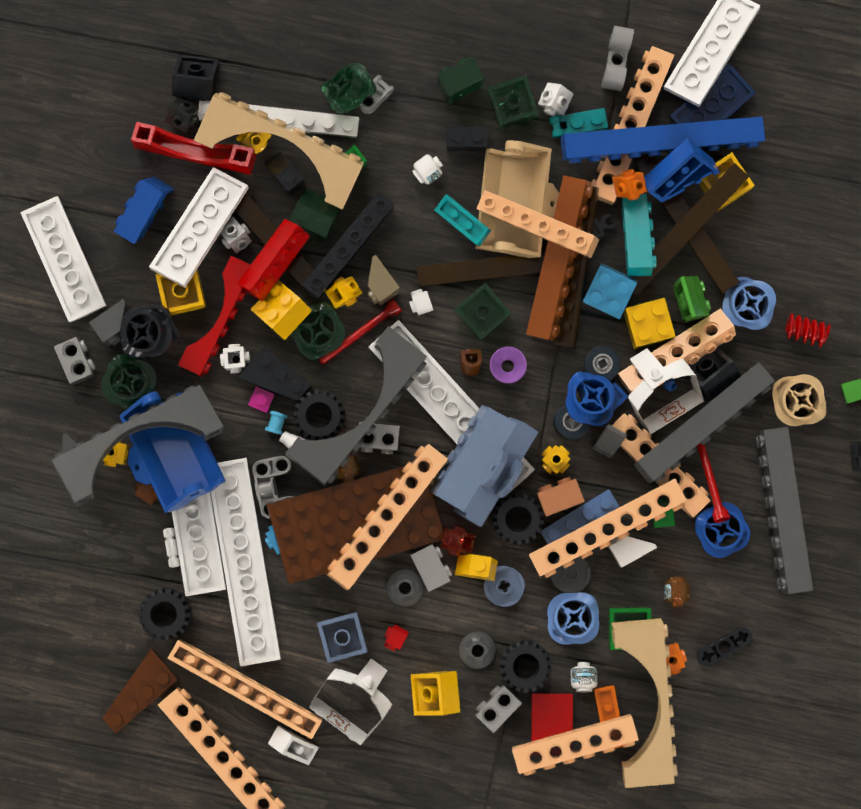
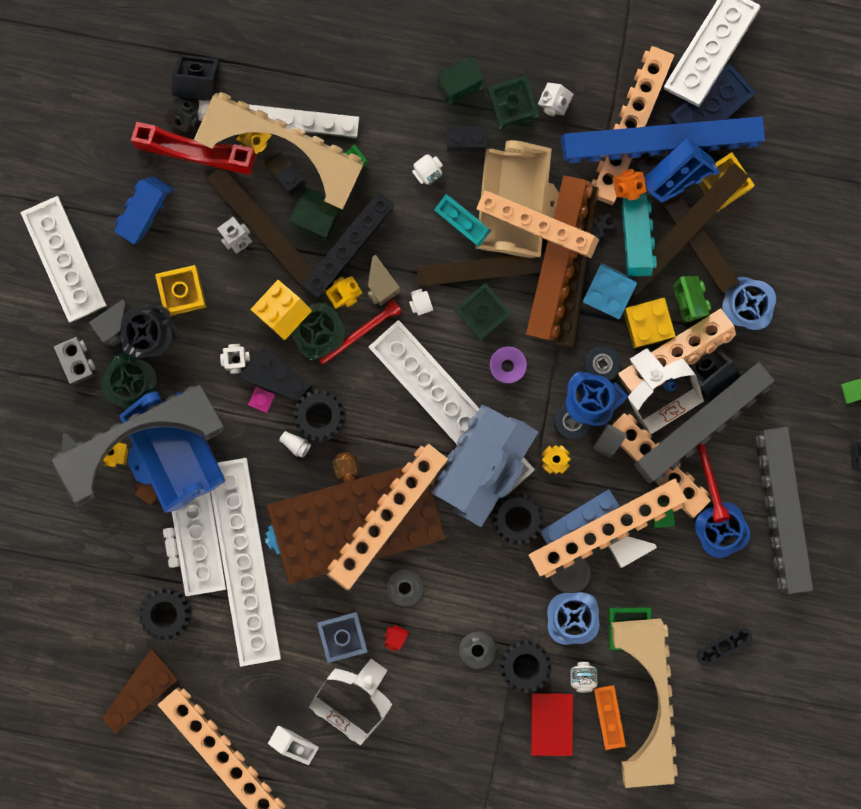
white plate [149,167,249,288] -> none
light nougat brick [168,639,323,739] -> none
red arch [178,256,250,377] -> none
red brick [237,219,310,301] -> none
light grey beam [253,456,292,519] -> none
medium azure bush [265,411,288,435] -> none
dark grey arch [286,326,427,486] -> none
clear green piece [321,63,376,114] -> none
light grey piece [359,75,394,114] -> none
light grey brick [359,422,400,455] -> none
yellow slope [410,671,460,715] -> none
light grey brick [411,544,452,592] -> none
clear red brick [441,526,476,556] -> none
yellow slope [455,554,498,581] -> none
reddish brown plate [459,349,482,376] -> none
light grey brick [475,685,522,733] -> none
sand blue plate [484,566,525,607] -> none
light nougat brick [512,714,639,776] -> none
nougat brick [535,477,585,517] -> none
teal plate [549,108,608,138] -> none
light grey beam [601,26,634,91] -> none
clear orange head [664,577,690,607] -> none
orange brick [666,642,687,675] -> none
tan piece [772,374,826,426] -> none
red piece [785,313,831,348] -> none

